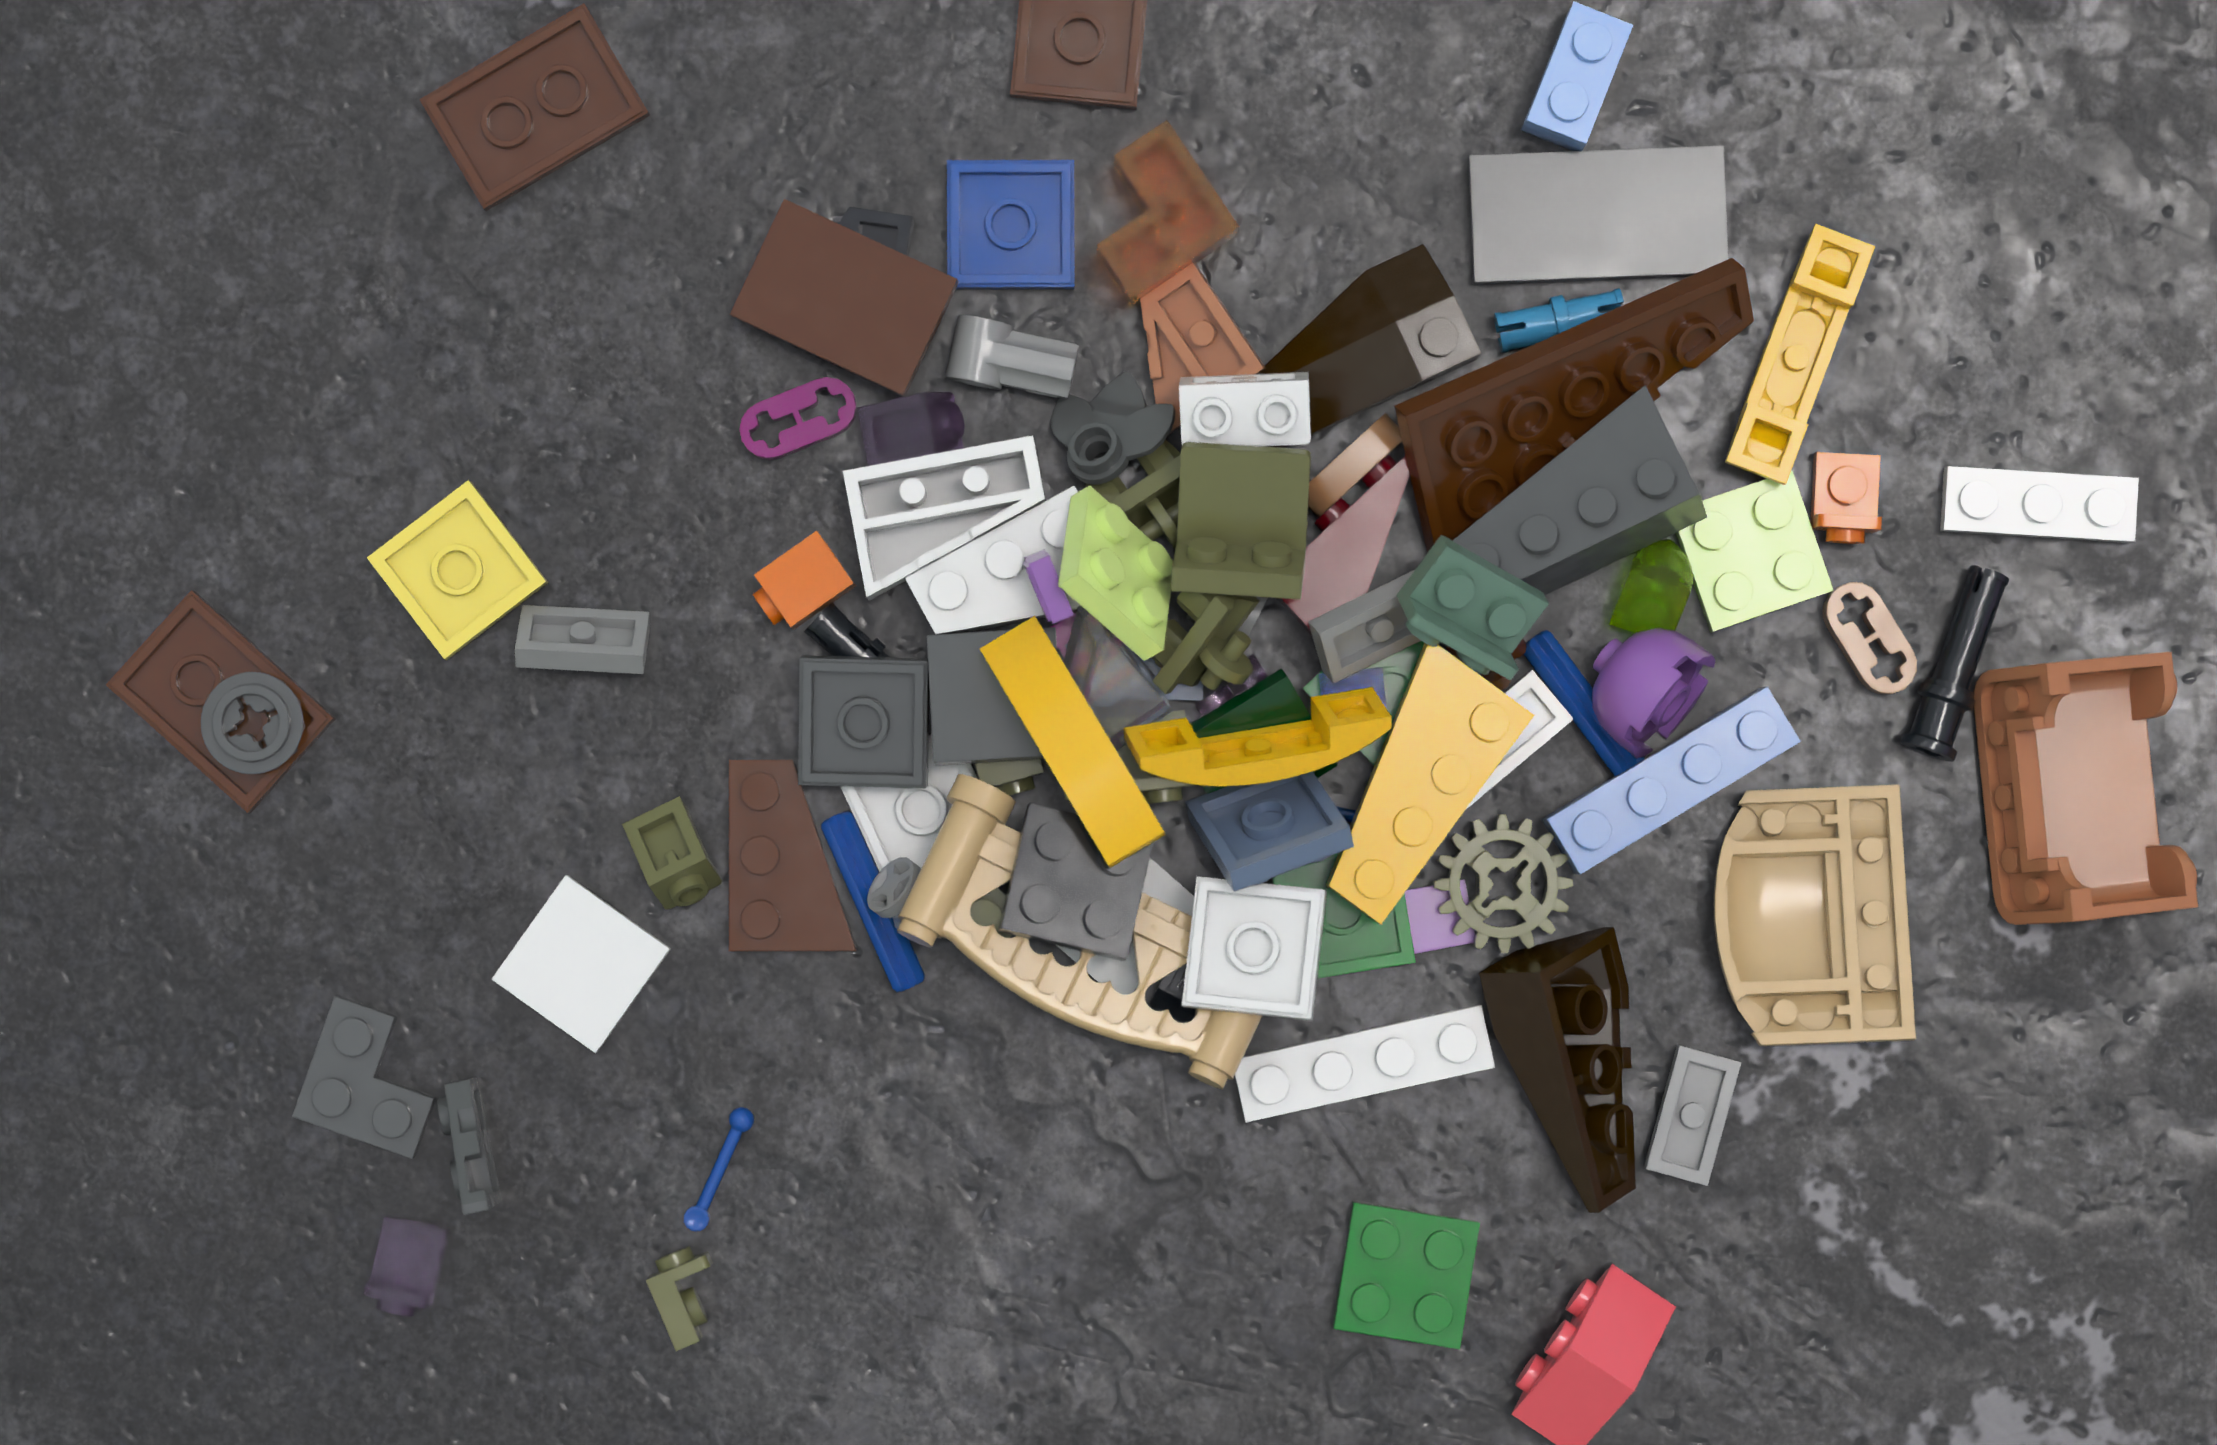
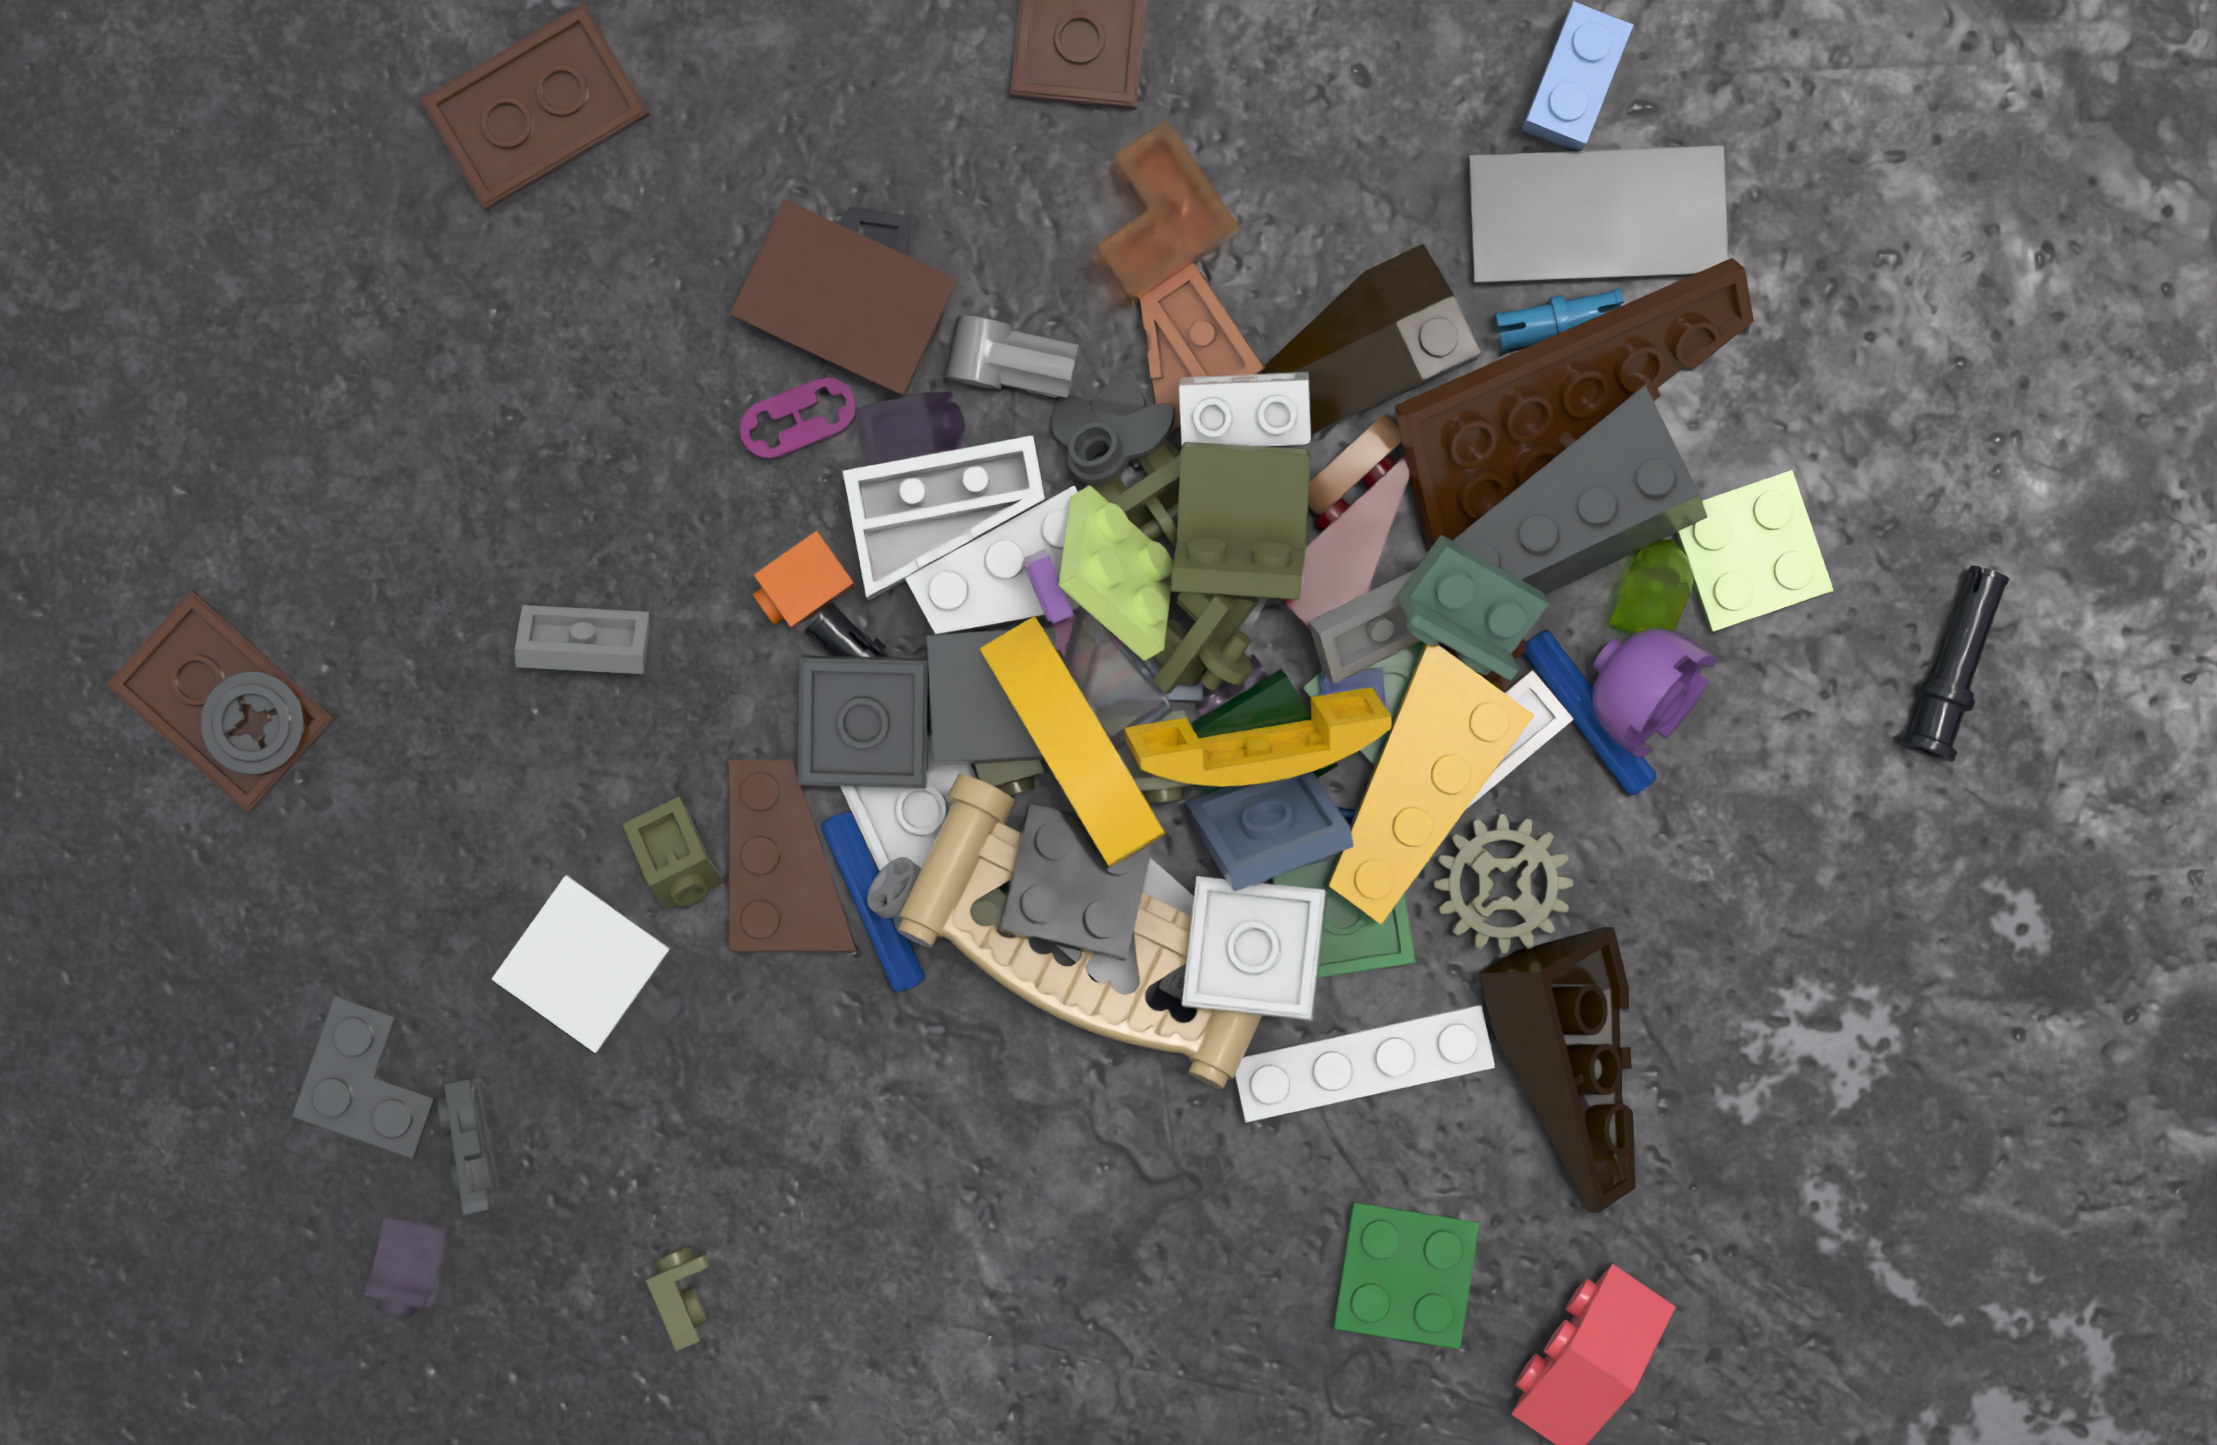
light yellow plate [367,480,548,660] -> none
blue hinge [684,1107,754,1232] -> none
blue tile [947,160,1075,289] -> none
tile [1405,879,1475,954] -> none
arch [1541,686,1801,874] -> none
light grey plate [1643,1045,1741,1186] -> none
tan slope [1714,785,1916,1046] -> none
yellow slope [1725,224,1875,485] -> none
bracket [1810,452,1882,544] -> none
beam [1823,582,1917,694] -> none
white plate [1940,466,2139,543] -> none
nougat windscreen [1974,652,2198,925] -> none

